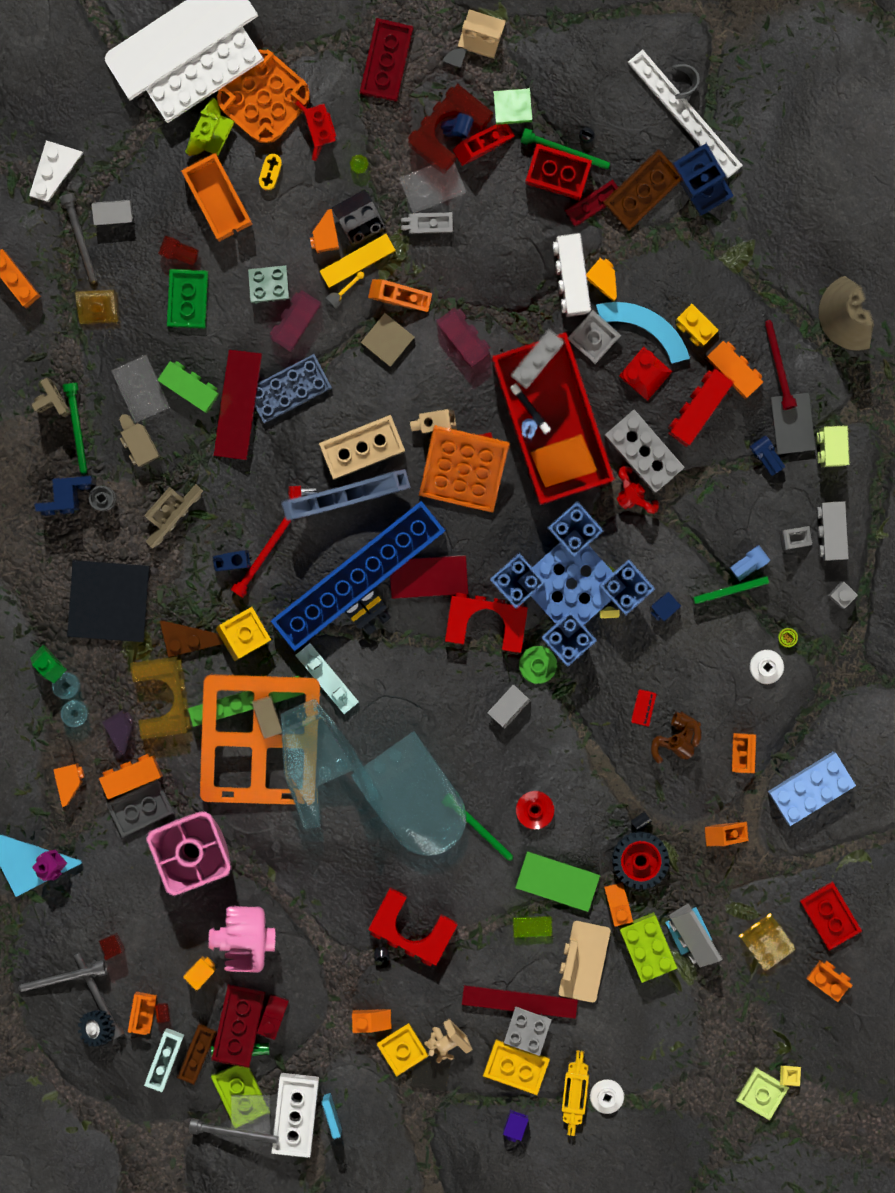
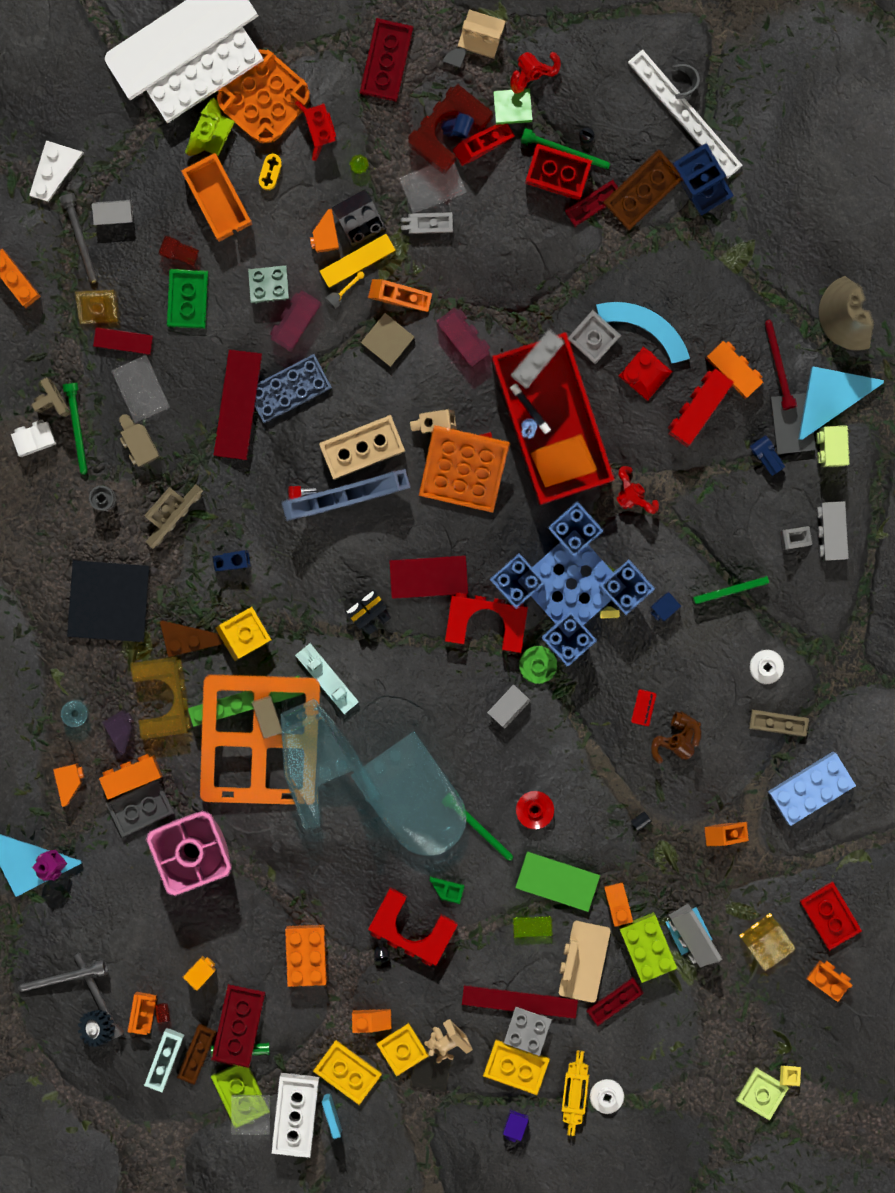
green slope [30,645,67,683] -> none
dark blue bracket [35,476,96,516] -> none
clear light blue wheel [52,672,81,699] -> none
clear red panel [99,932,125,960] -> none
bright green brick [158,361,220,413] -> none
flat silver piece [189,1118,279,1144] -> none
bright pink piece [209,906,275,972] -> none
red piece [231,517,291,598] -> none
dark red arch [257,994,289,1040] -> none
blue brick [271,501,445,651] -> none
white brick [553,233,591,317] -> none
light orange slope [586,258,617,302] -> none
light grey brick [604,410,685,493] -> none
wheel [612,832,669,889] -> none
yellow bracket [675,304,719,347] -> none
medium blue piece [730,545,770,581] -> none
orange hinge [732,733,756,773] -> none
tile [778,628,798,647] -> none
light grey brick [828,582,858,609] -> none
none -> white brick [11,420,56,457]
none -> dark red tile [93,327,153,355]
none -> orange brick [285,925,327,987]
none -> yellow tile [313,1040,382,1105]
none -> green tile [429,876,464,904]
none -> red piece [510,52,561,94]
none -> dark red tile [586,977,644,1027]
none -> dark tan tile [749,710,809,737]
none -> medium azure tile [798,366,884,440]

